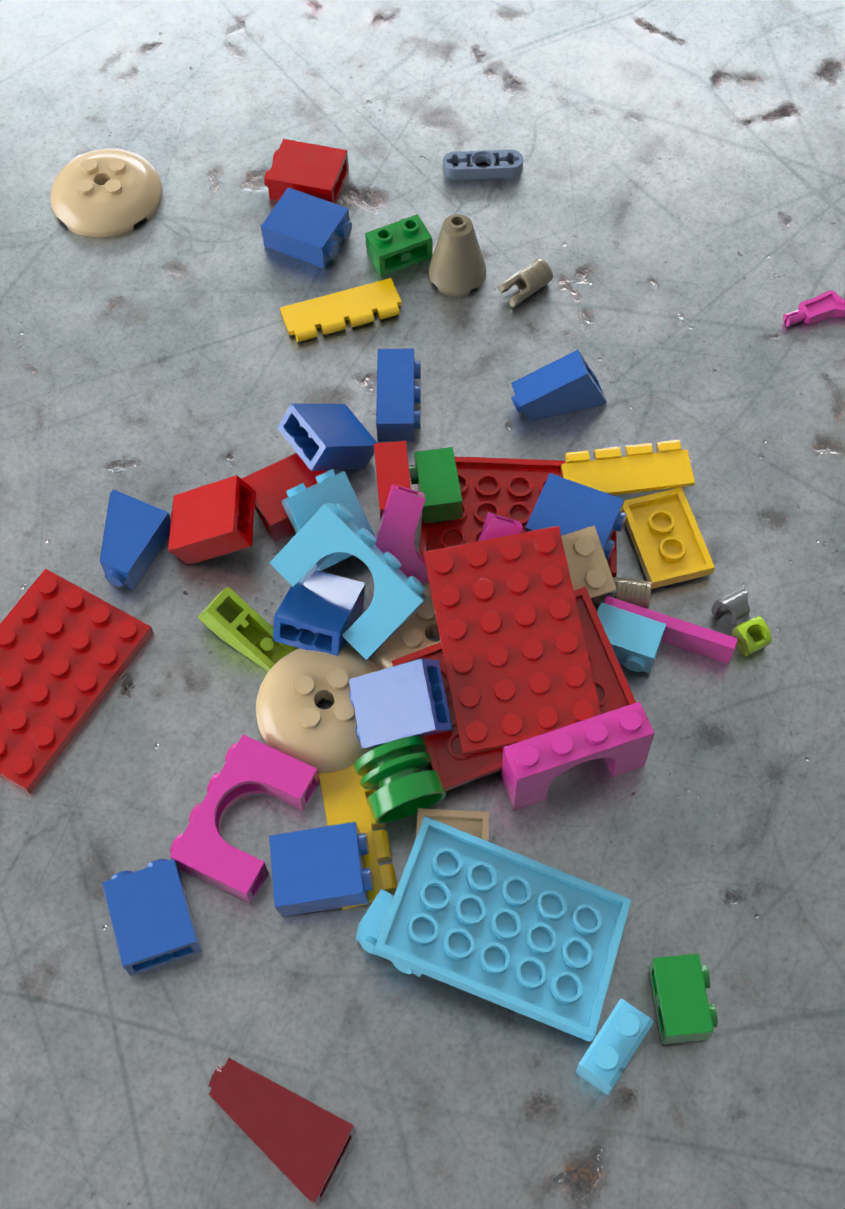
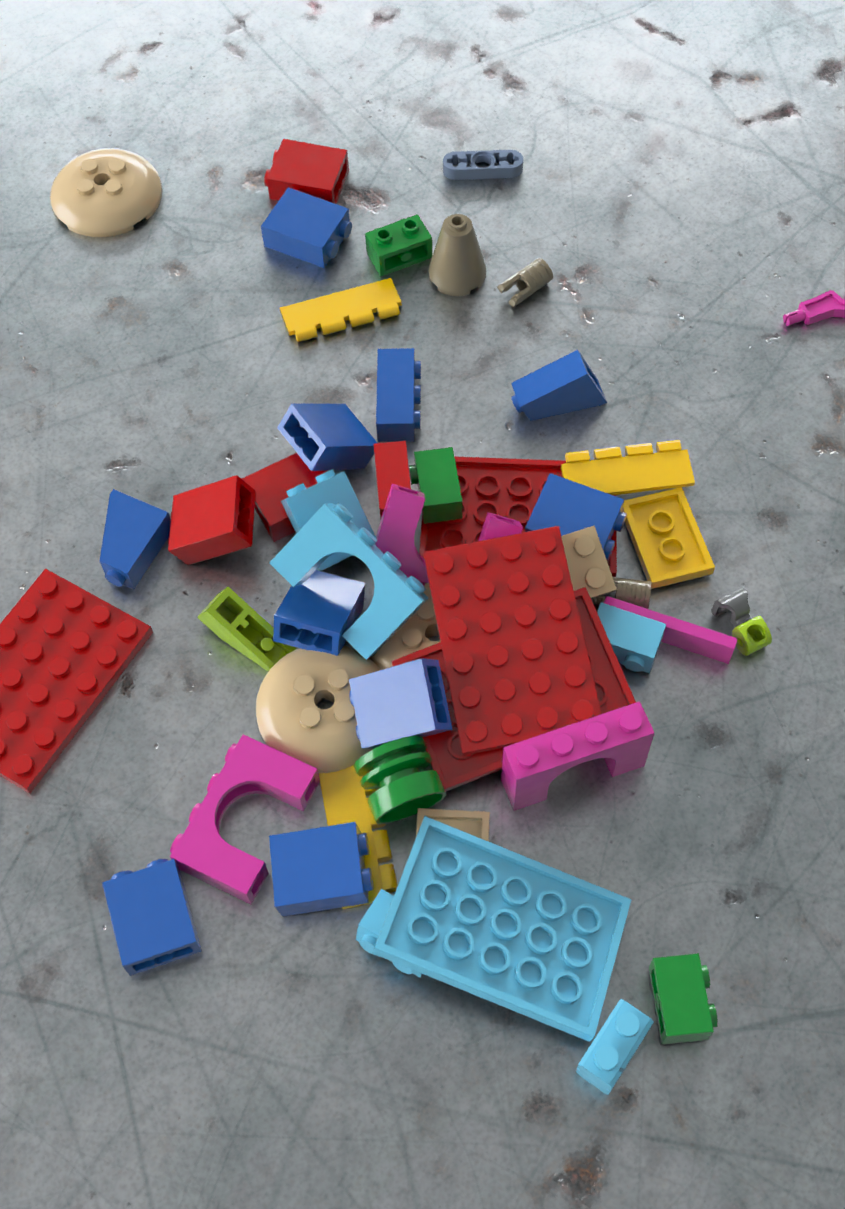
dark red slope [209,1058,356,1207] -> none

